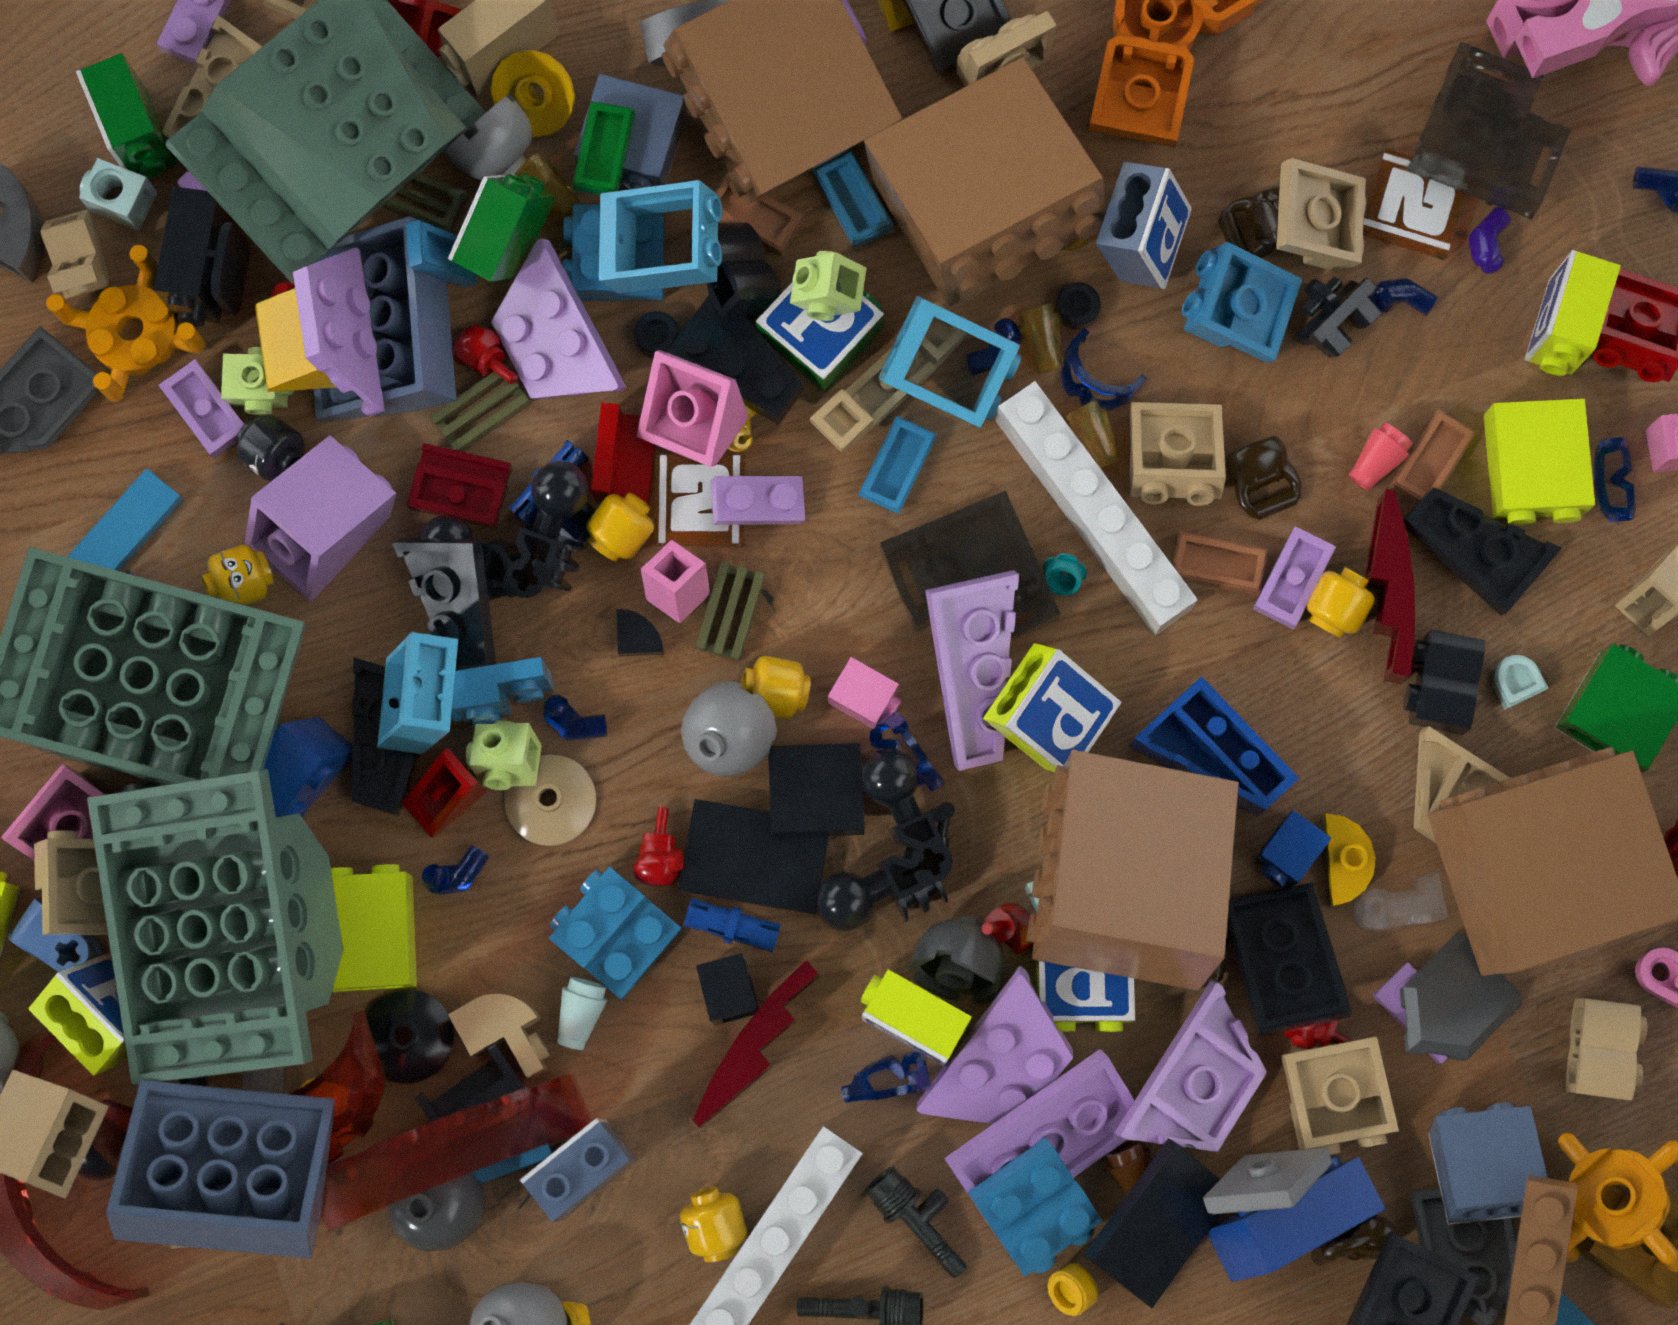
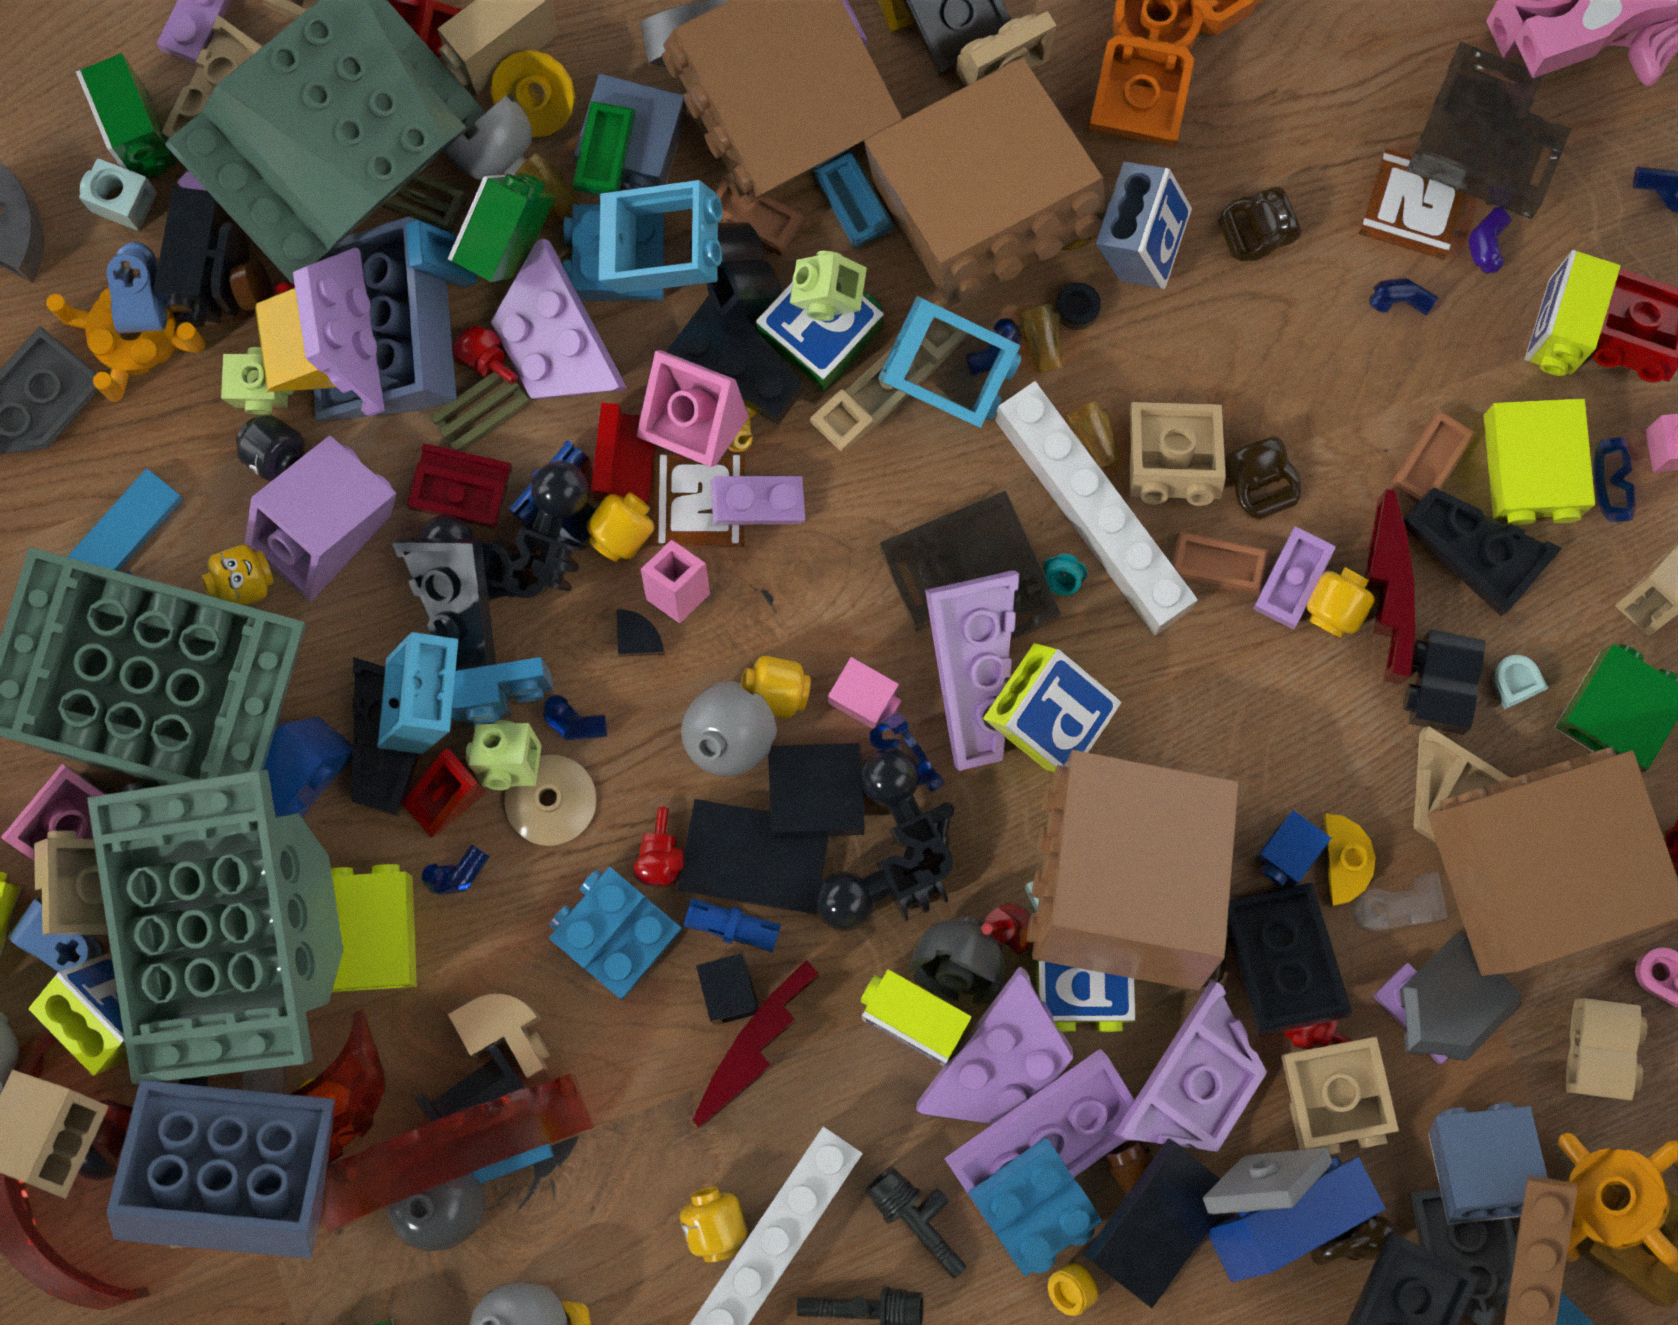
tan brick [40,209,109,299] -> none
lavender plate [159,359,244,459] -> none
black dish [360,989,454,1084] -> none
sand blue piece [520,1118,637,1222] -> none
light aqua cone [557,977,608,1050] -> none
black tile [634,311,679,358] -> none
olive tile [695,561,765,662] -> none
clear blue helmet [841,1052,931,1103] -> none
dark azure tile [858,416,937,514] -> none
clear blue helmet [1061,328,1148,411] -> none
blue wedge [1129,676,1299,817] -> none
dark azure plate [1181,242,1302,363] -> none
tan plate [1276,158,1367,273] -> none
black hips [1295,277,1382,358] -> none
coral cone [1348,422,1413,492] -> none
none -> medium blue piece [106,242,167,333]
none -> reddish brown tile [229,261,273,311]

